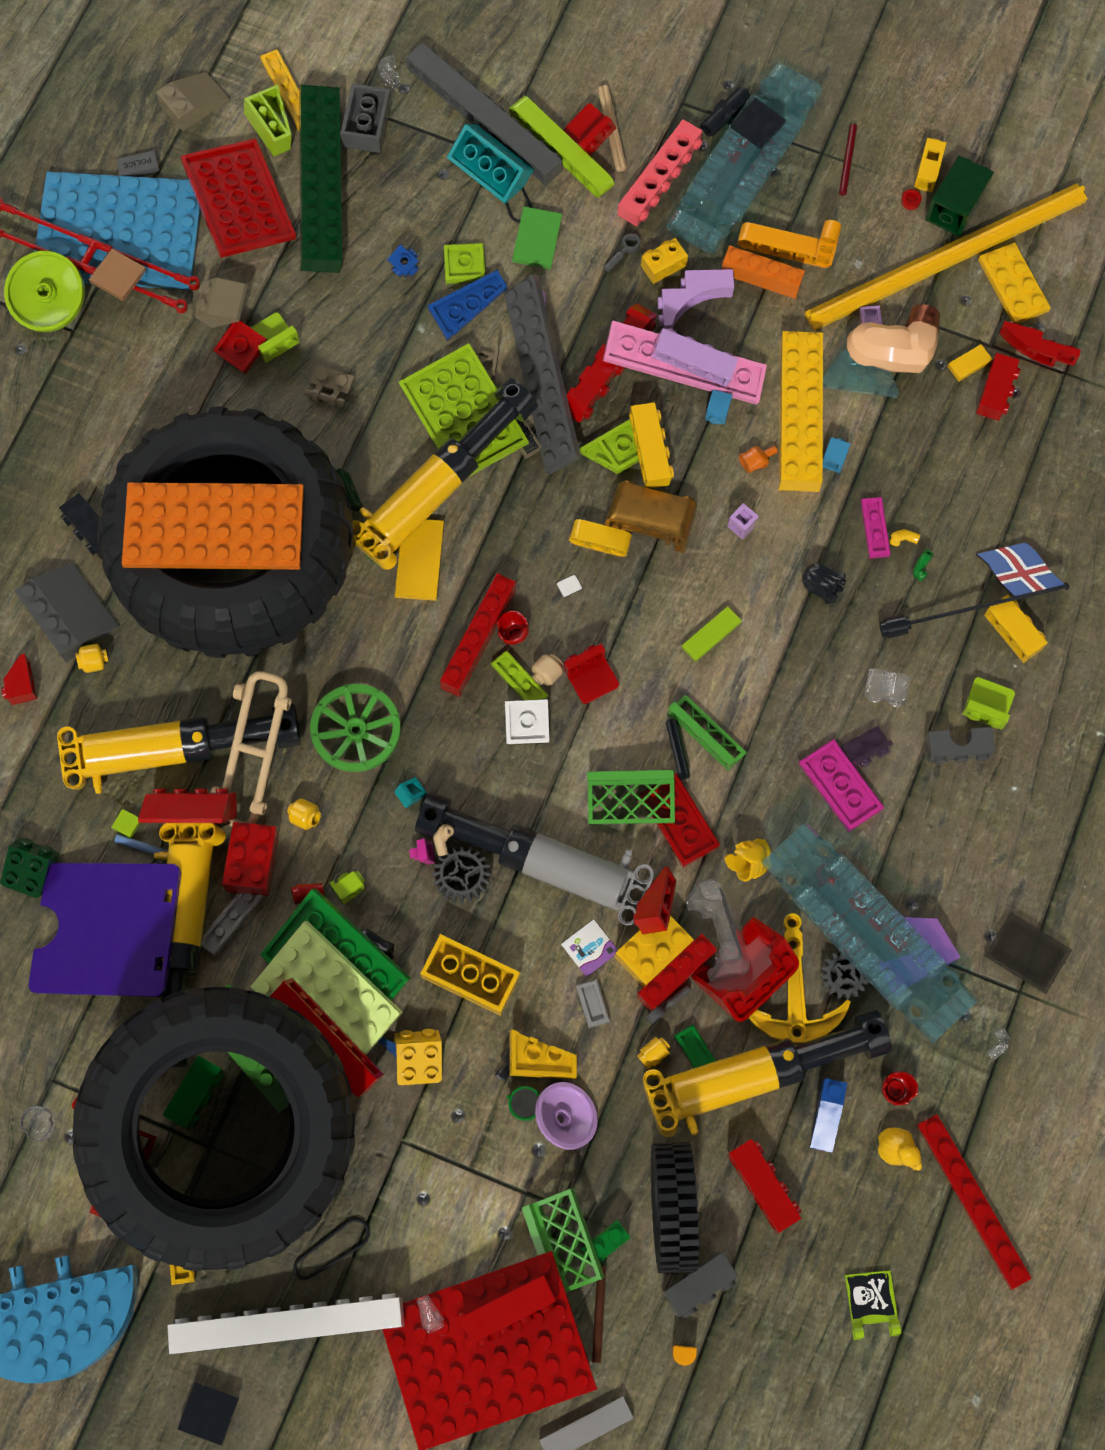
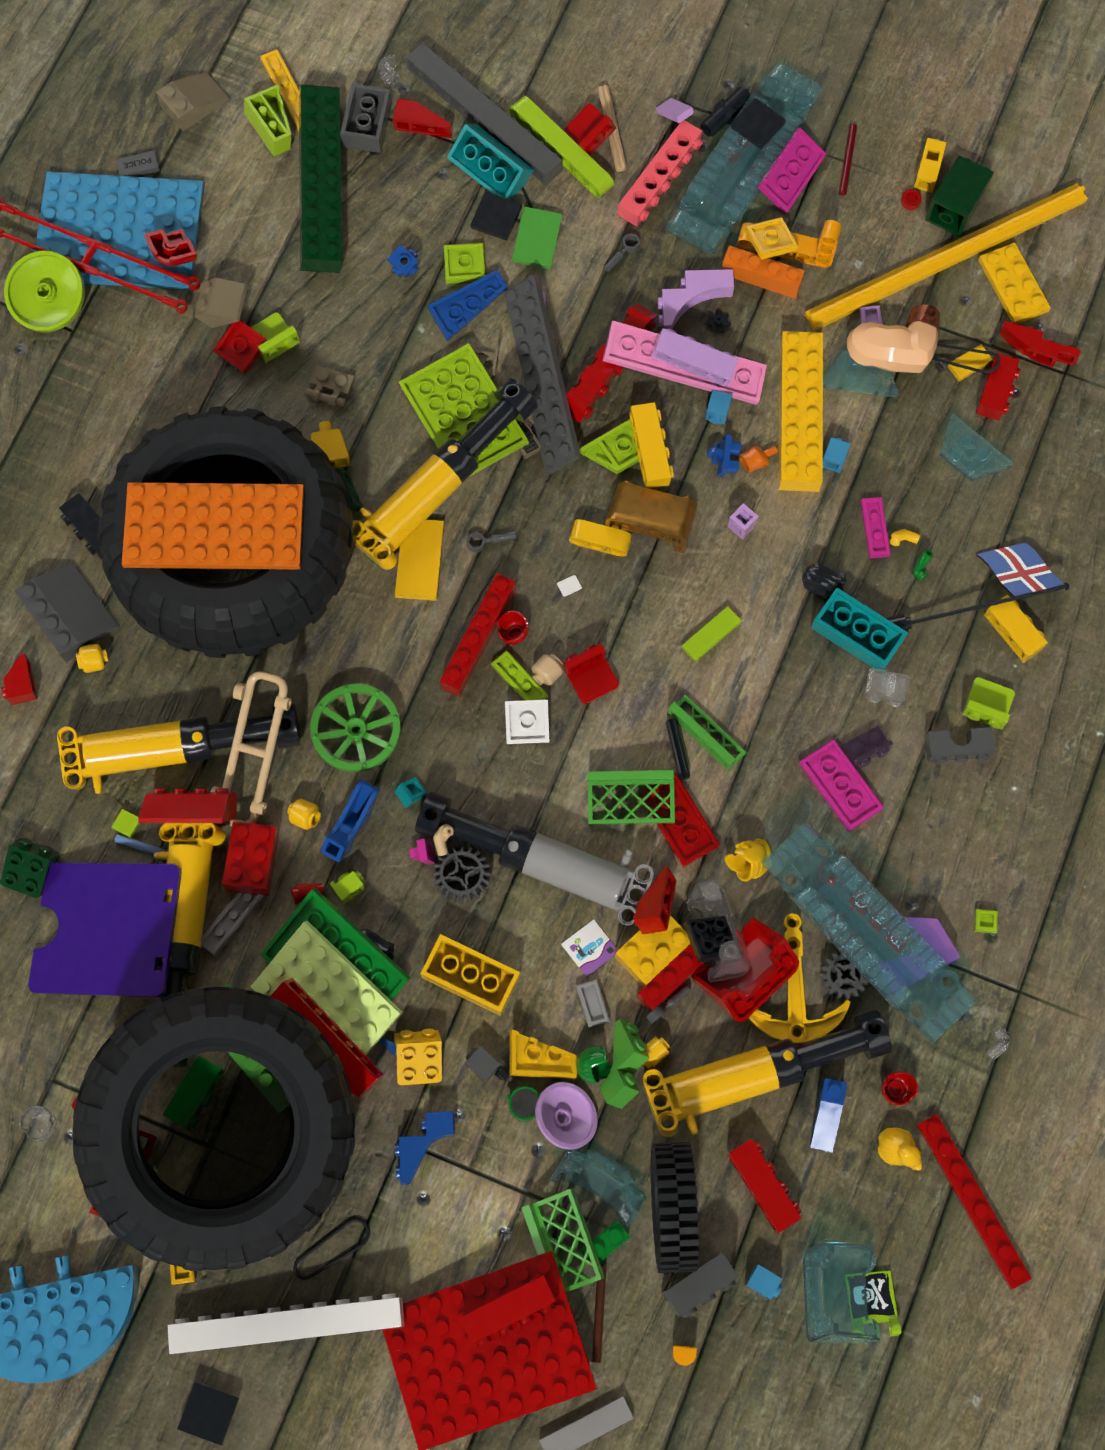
medium nougat tile [89,249,146,302] -> none
red plate [181,138,296,258] -> none
clear cone [416,1295,444,1333] -> none
yellow brick [641,238,688,284] -> none
green tile [674,1024,716,1069] -> none
clear smoke piece [984,912,1072,995] -> none
none -> red brick [144,229,197,267]
none -> yellow torso [311,421,351,468]
none -> blue arch [320,779,380,863]
none -> red slope [393,99,452,138]
none -> blue arch [395,1111,454,1185]
none -> dark grey brick [465,1046,501,1083]
none -> dark grey piece [467,531,516,552]
none -> black tile [470,192,522,241]
none -> clear light blue windscreen [550,1149,646,1228]
none -> green hair [576,1045,612,1083]
none -> bright green arch [599,1019,650,1109]
none -> lavender tile [656,98,694,123]
none -> black tile [683,916,740,963]
none -> black plant [705,310,731,333]
none -> blue hips [707,434,741,477]
none -> yellow tile [745,217,798,260]
none -> dark azure brick [745,1264,783,1300]
none -> dark pink tile [757,127,827,214]
none -> clear light blue windscreen [803,1240,881,1343]
none -> teal slope [811,588,908,674]
none -> black piece [932,343,1000,374]
none -> clear light blue wing [940,414,1013,481]
none -> lime tile [974,909,998,934]

